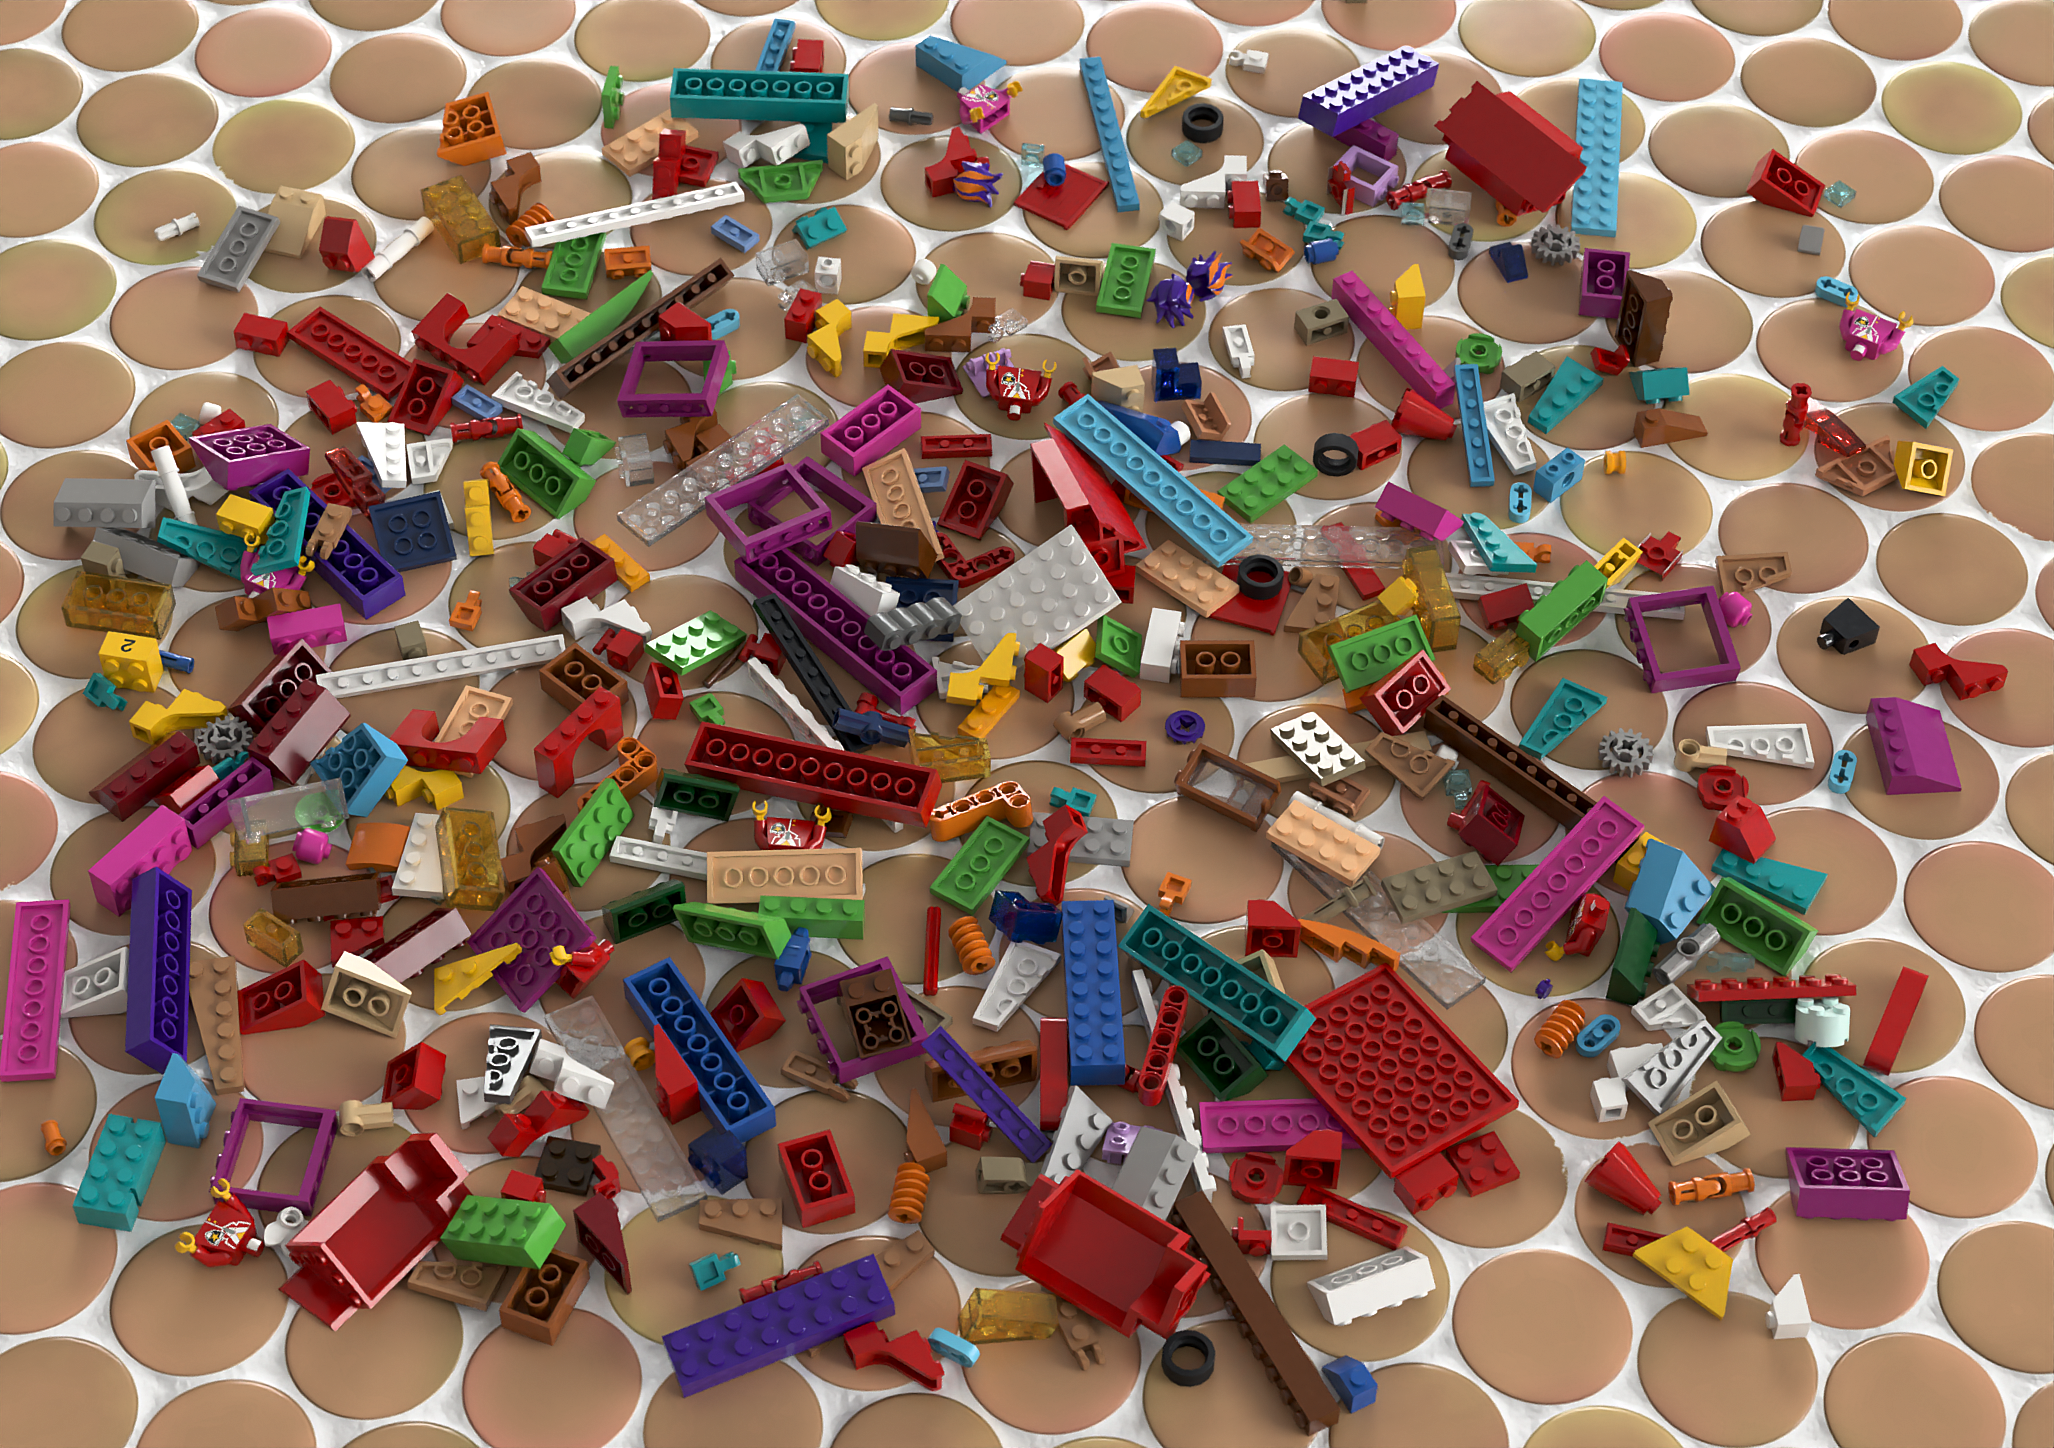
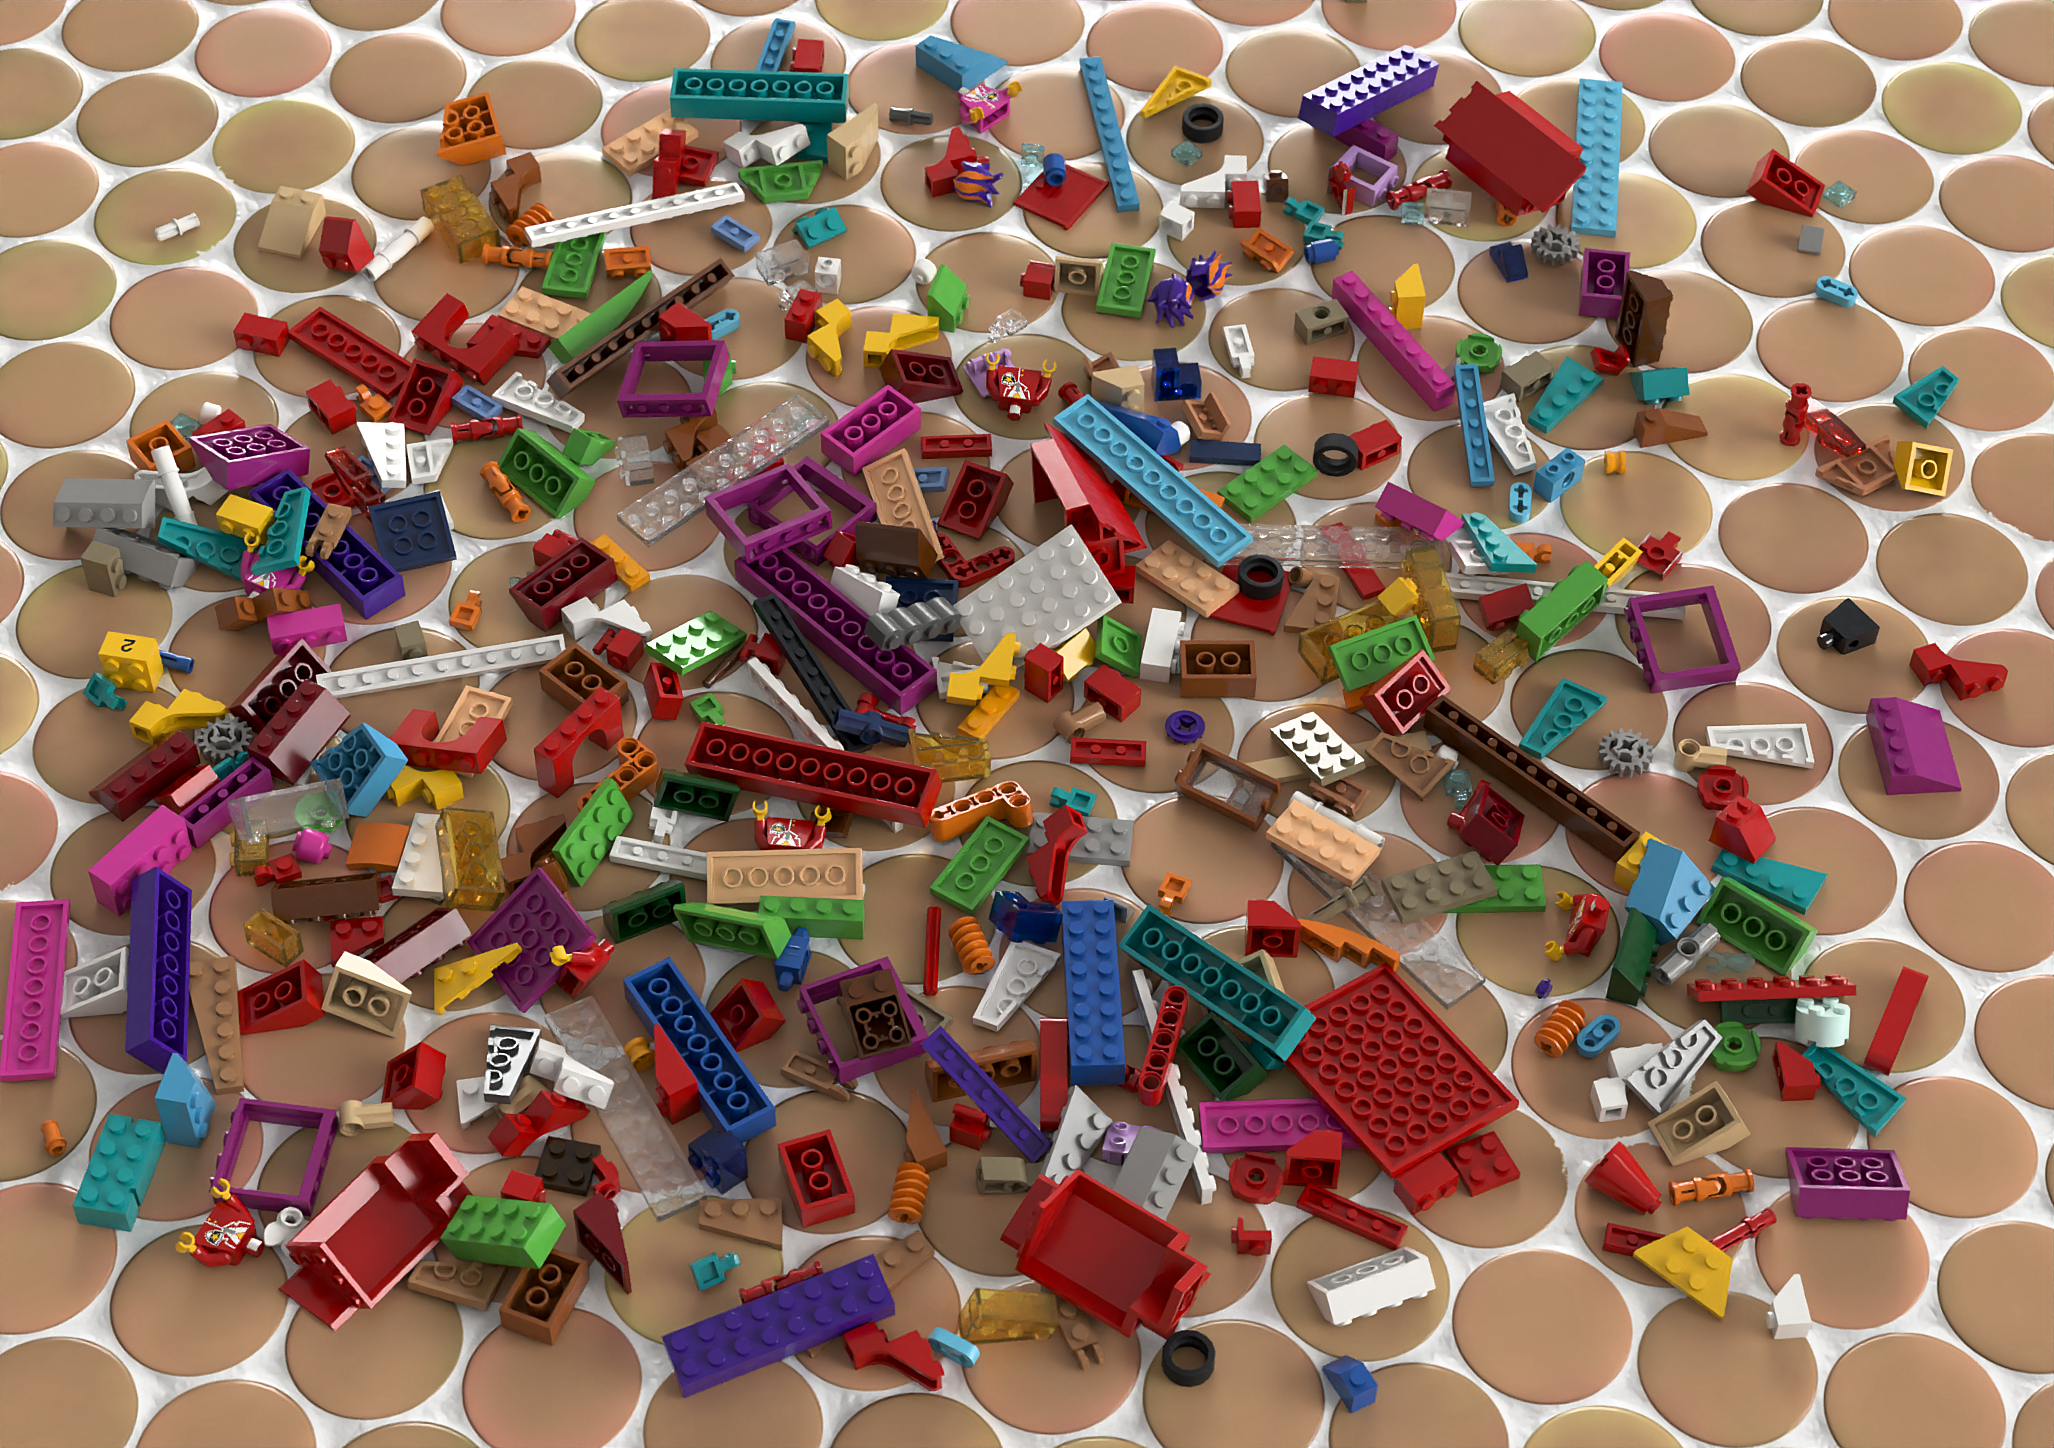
clear yellow brick [61,571,176,640] -> none
light grey plate [197,206,280,293] -> none
yellow arch [463,479,494,556] -> none
bright green plate [601,66,624,129] -> none
dark orange arch [925,297,996,352] -> none
reddish brown brick [1170,1190,1340,1436] -> none
white plate [1229,50,1269,74] -> none
white plate [1271,1205,1327,1260] -> none
red cone [1391,388,1457,441] -> none
dark grey beam [1448,223,1473,260] -> none
dark pink plate [1471,796,1645,972] -> none
white wing [1631,983,1706,1031] -> none
medium nougat wing [1715,552,1792,595] -> none
dark pink head [1719,591,1752,628] -> none
medium azure beam [1828,750,1857,794] -> none
dark pink torso [1839,292,1913,361] -> none

